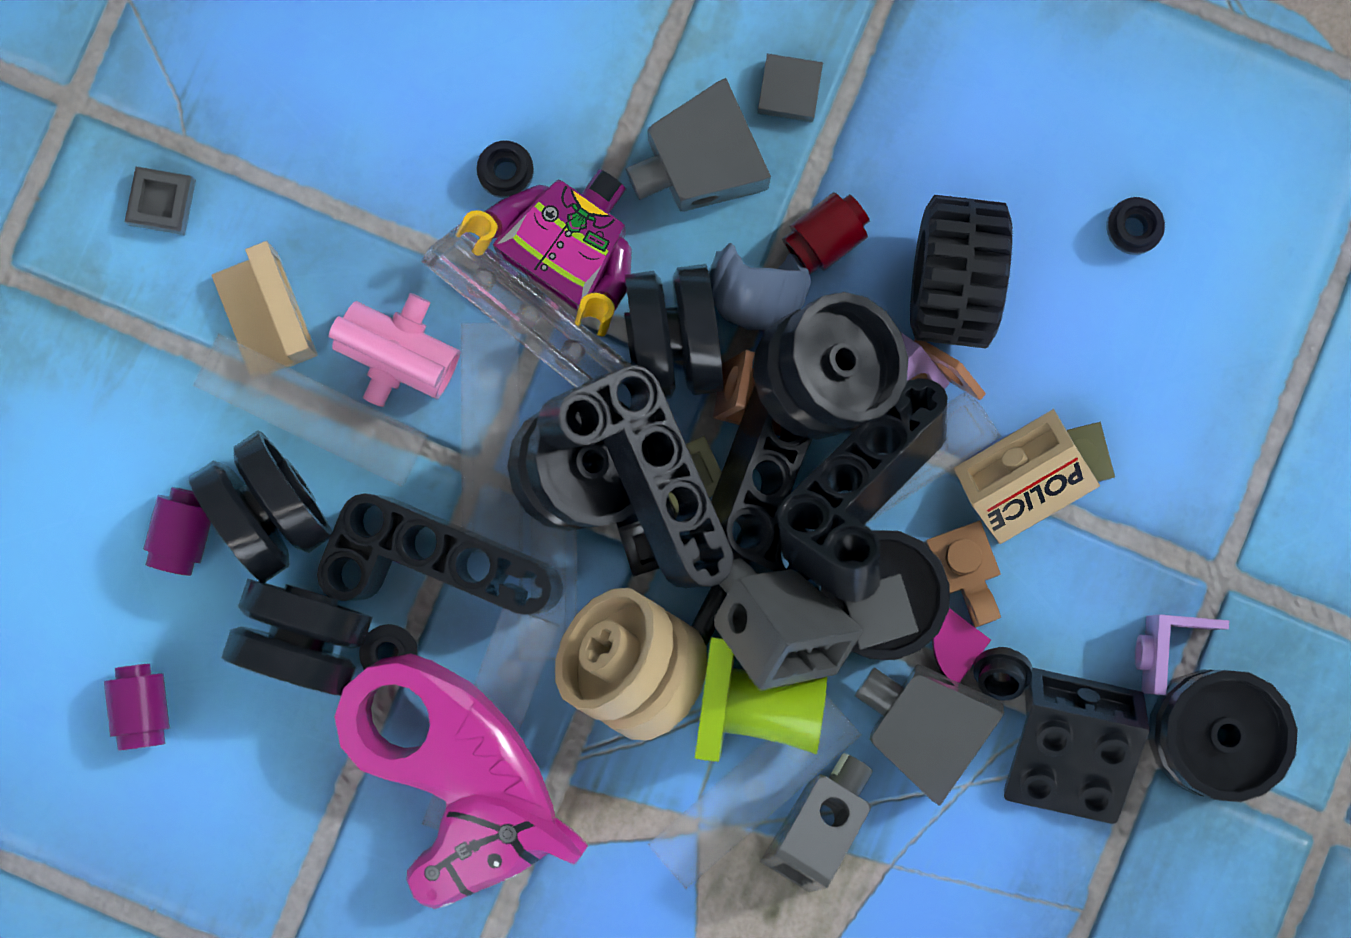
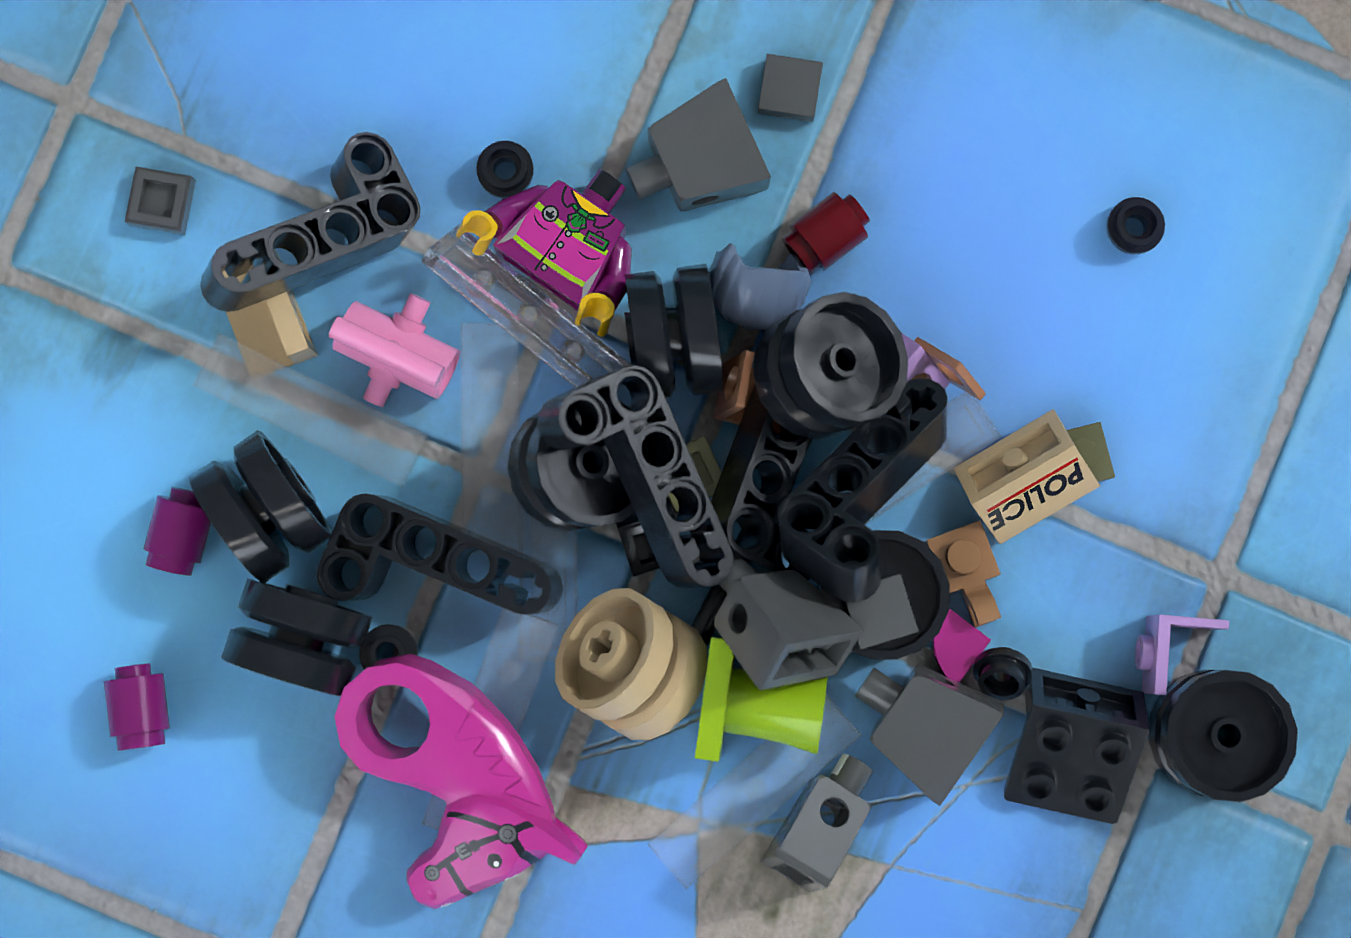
black tyre [910,194,1013,349] -> none
none -> black beam [200,132,421,312]

